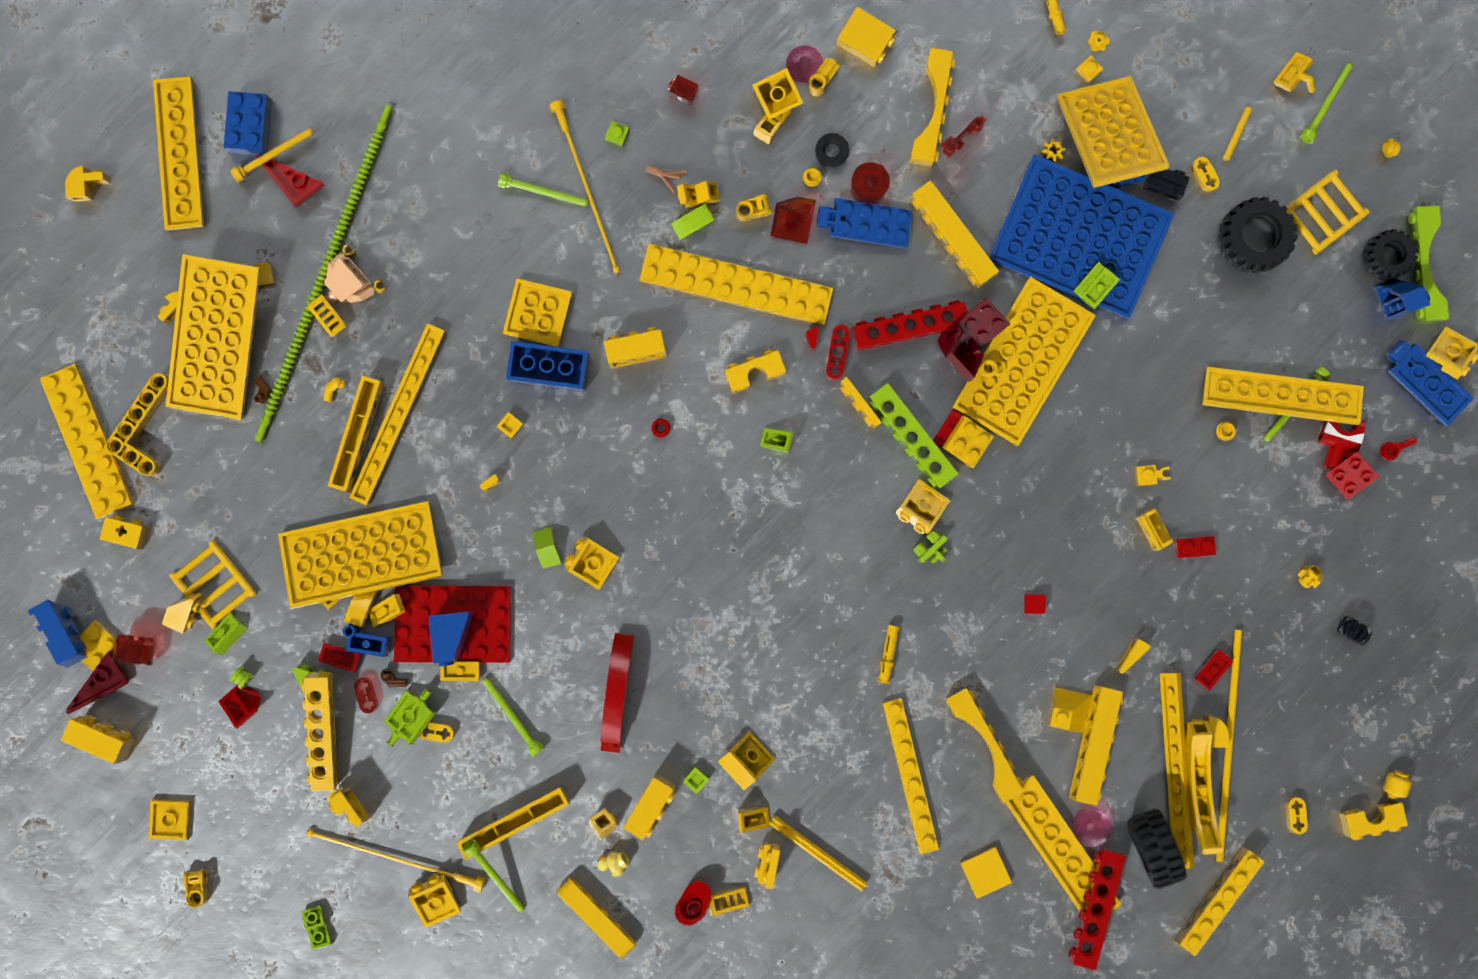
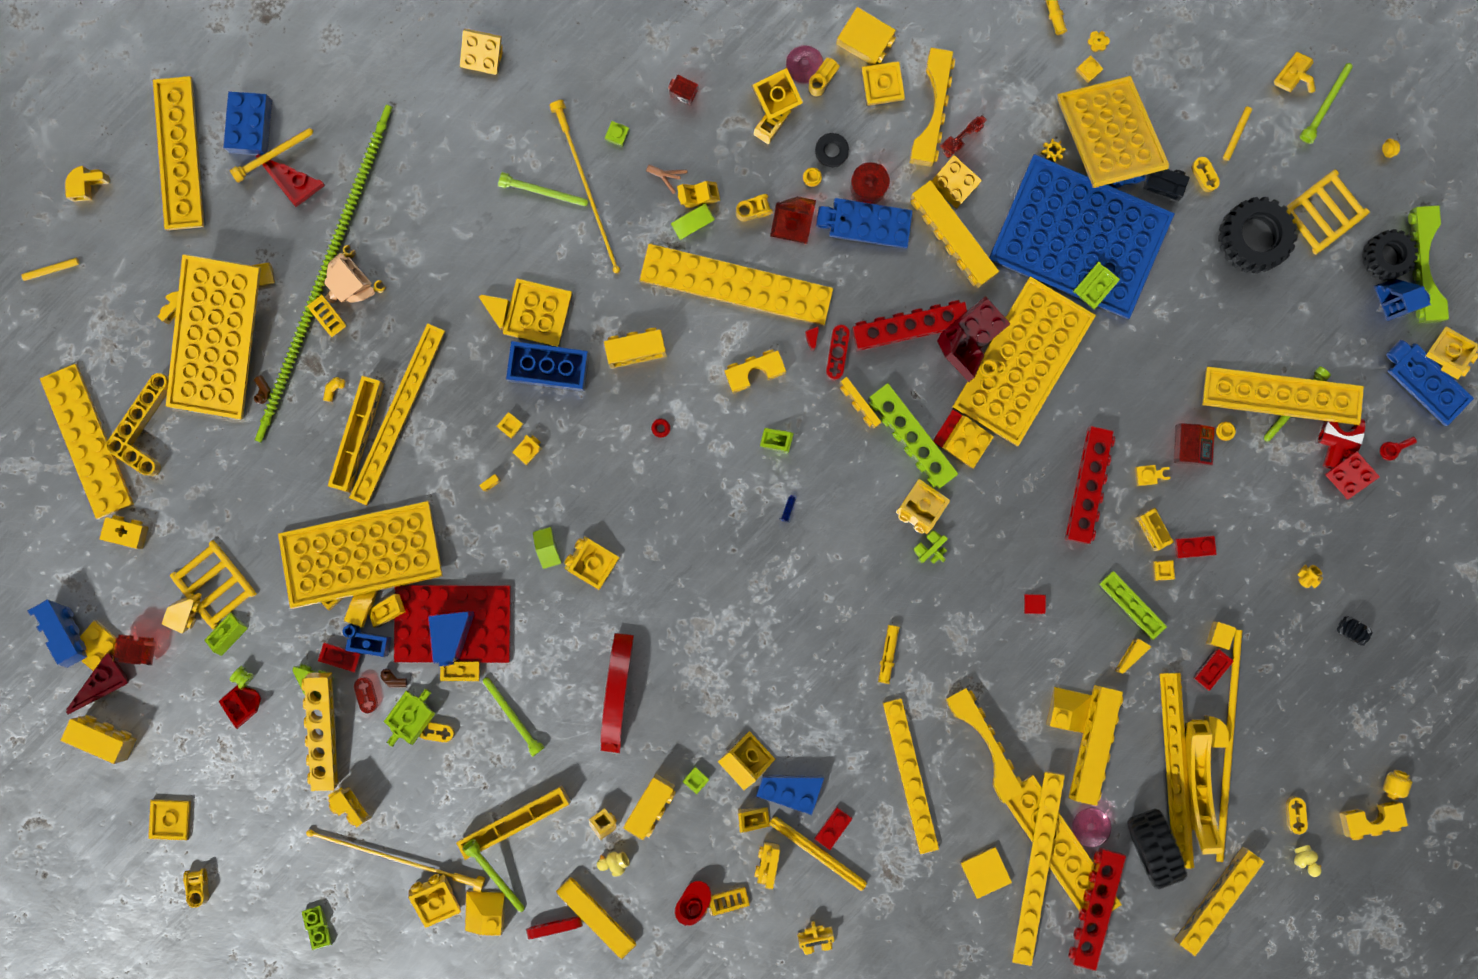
none -> yellow bar [21,257,80,281]
none -> yellow plate [460,28,503,75]
none -> yellow slope [465,891,505,936]
none -> yellow slope [478,295,510,331]
none -> yellow bracket [512,434,542,465]
none -> red beam [526,916,583,939]
none -> blue wedge [756,775,824,815]
none -> clear blue piece [779,495,796,523]
none -> yellow hips [797,921,834,955]
none -> red plate [814,806,853,850]
none -> yellow plate [861,61,905,106]
none -> yellow hinge [931,155,982,209]
none -> yellow plate [1012,771,1065,966]
none -> red brick [1064,426,1115,544]
none -> lime plate [1099,571,1167,640]
none -> yellow tile [1153,560,1175,581]
none -> clear red slope [1174,423,1215,466]
none -> yellow panel [1206,621,1236,650]
none -> light yellow animal [1294,845,1322,877]

